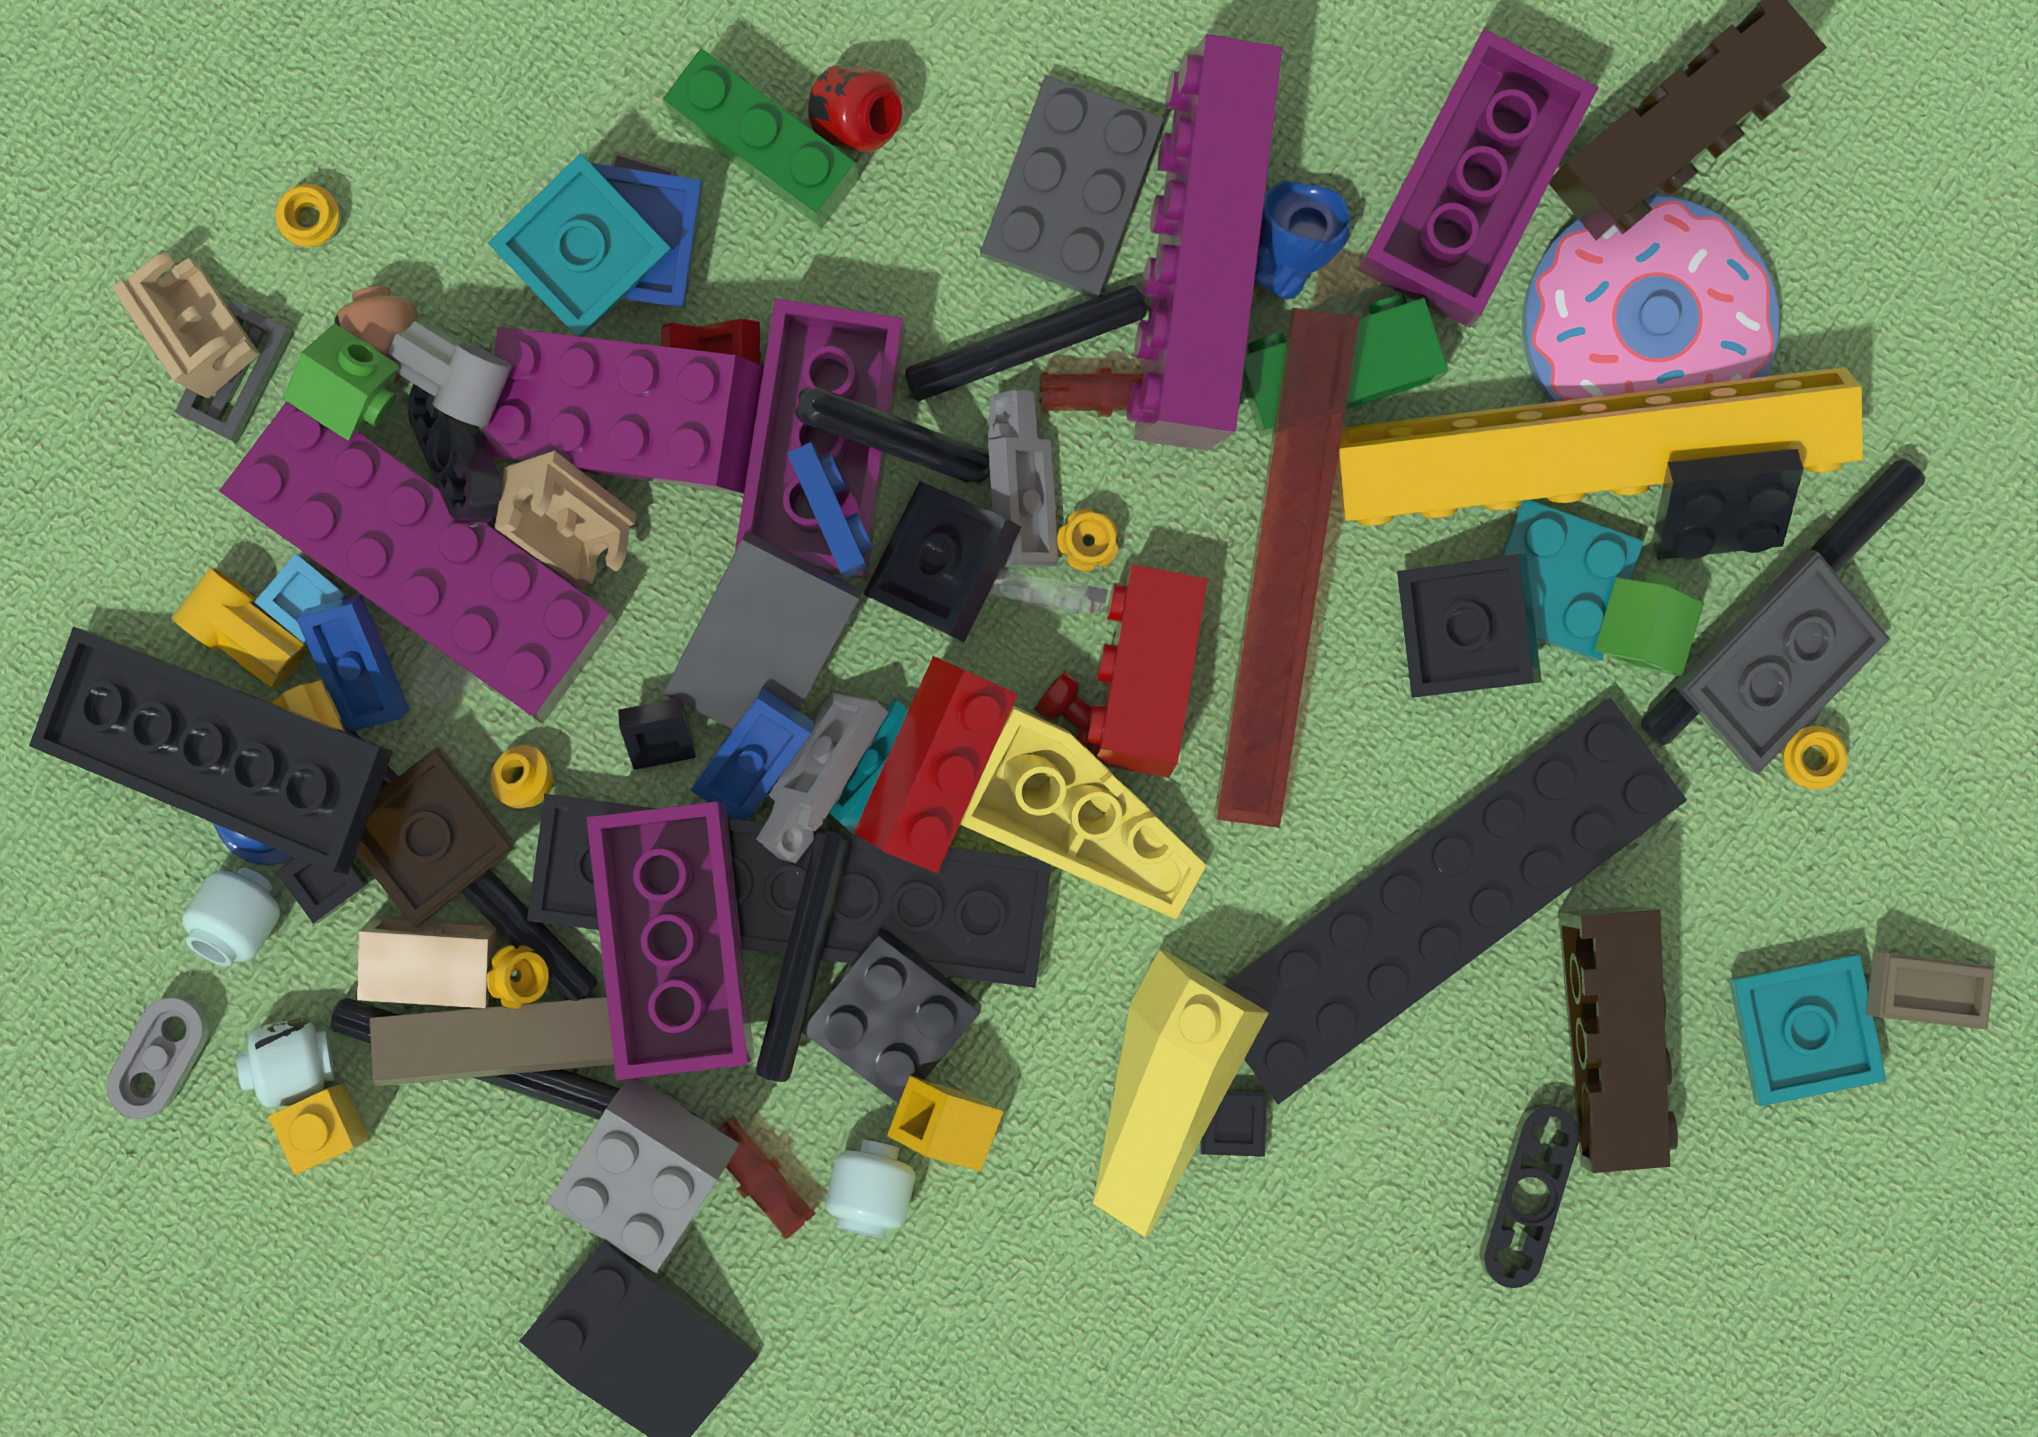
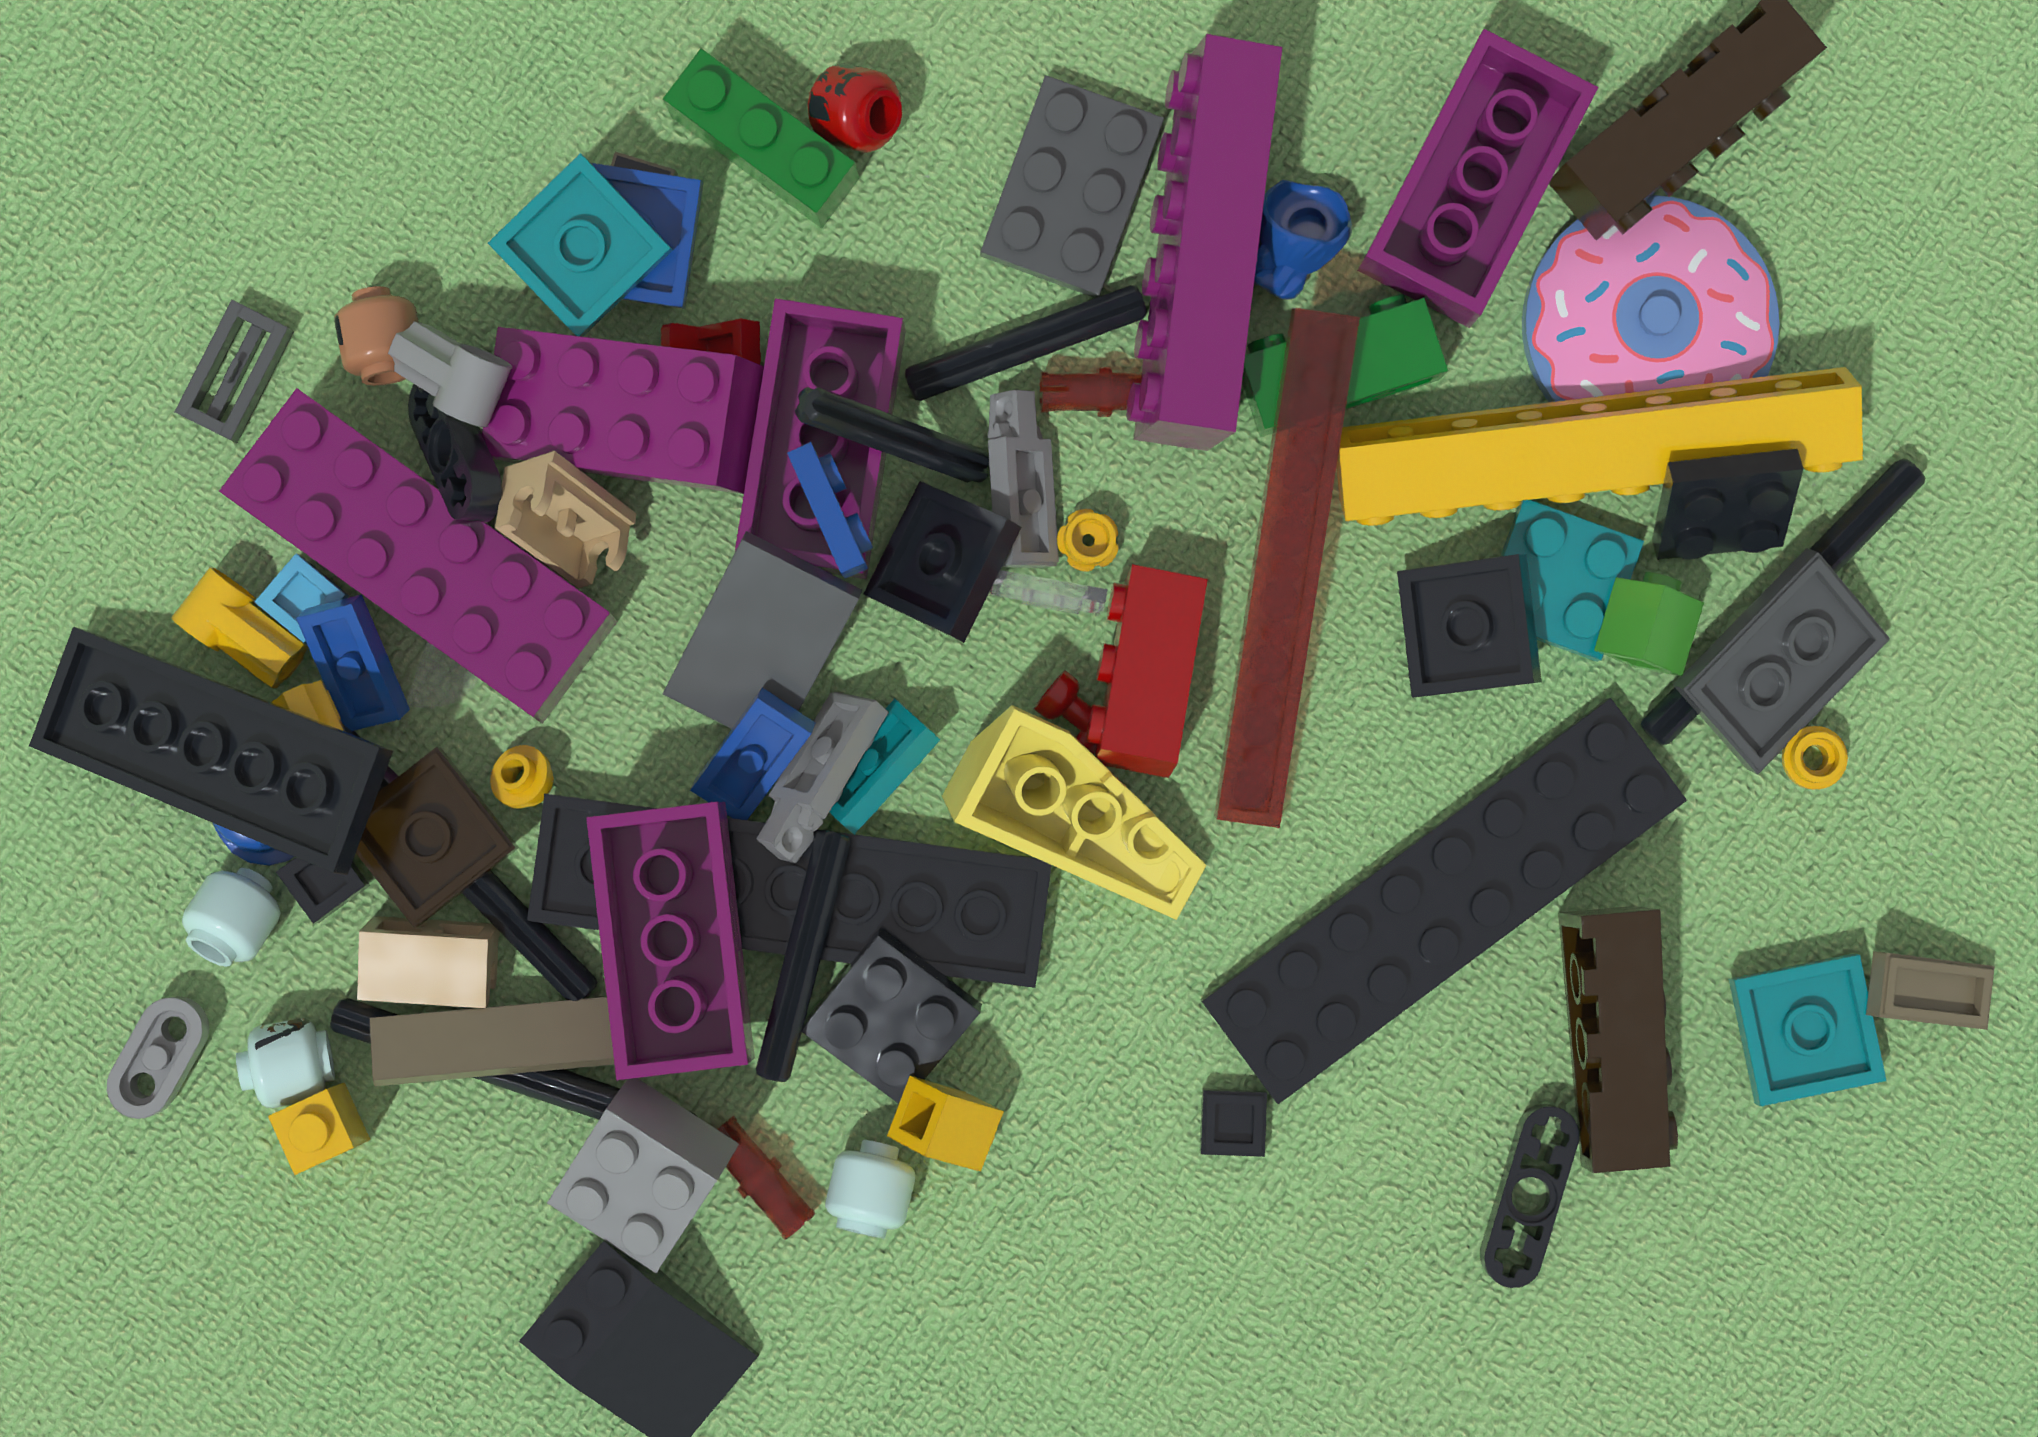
tan hinge [112,252,260,399] -> none
yellow plate [275,184,341,248] -> none
bright green brick [283,323,400,441] -> none
yellow plate [487,946,549,1009] -> none
black plate [618,697,696,770] -> none
red brick [854,656,1018,873] -> none
light yellow wedge [1093,949,1269,1237] -> none

